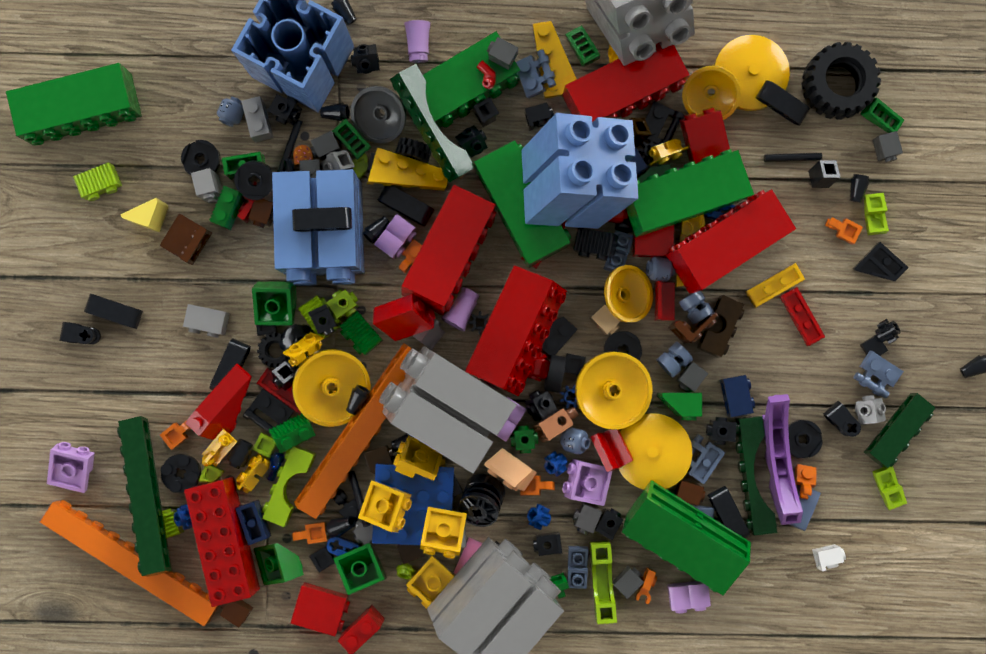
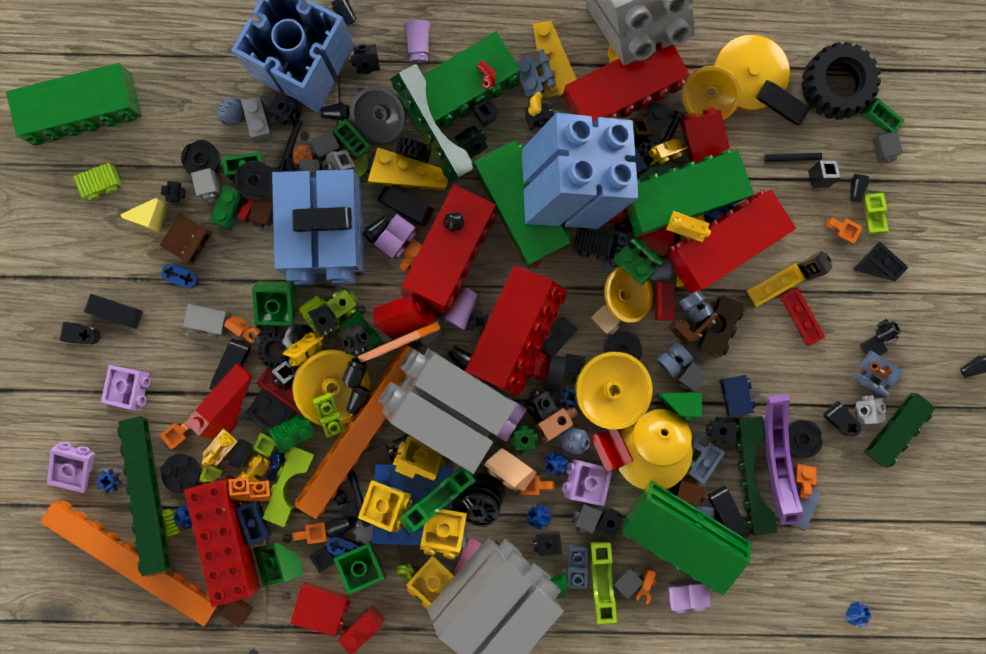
dark grey brick [487,37,519,70] -> none
green slope [565,25,601,67] -> none
white brick [812,544,846,571] -> none
lime slope [872,466,907,510] -> none
none -> blue gear [95,469,122,494]
none -> lavender plate [101,365,151,411]
none -> black gear [160,181,186,203]
none -> blue beam [161,264,199,289]
none -> orange plate [224,316,261,343]
none -> orange slope [228,478,270,501]
none -> lime slope [313,392,345,438]
none -> black brick [339,323,372,355]
none -> black brick [342,358,367,388]
none -> orange tile [358,322,440,363]
none -> green arch [398,466,475,535]
none -> black piece [443,211,464,232]
none -> black cone [448,346,472,371]
none -> yellow arm [528,92,543,117]
none -> green plate [613,236,665,286]
none -> yellow dish [633,409,692,467]
none -> yellow hinge [666,211,711,242]
none -> black slope [798,251,832,281]
none -> blue gear [846,601,871,628]
none -> dark orange arm [870,361,893,379]

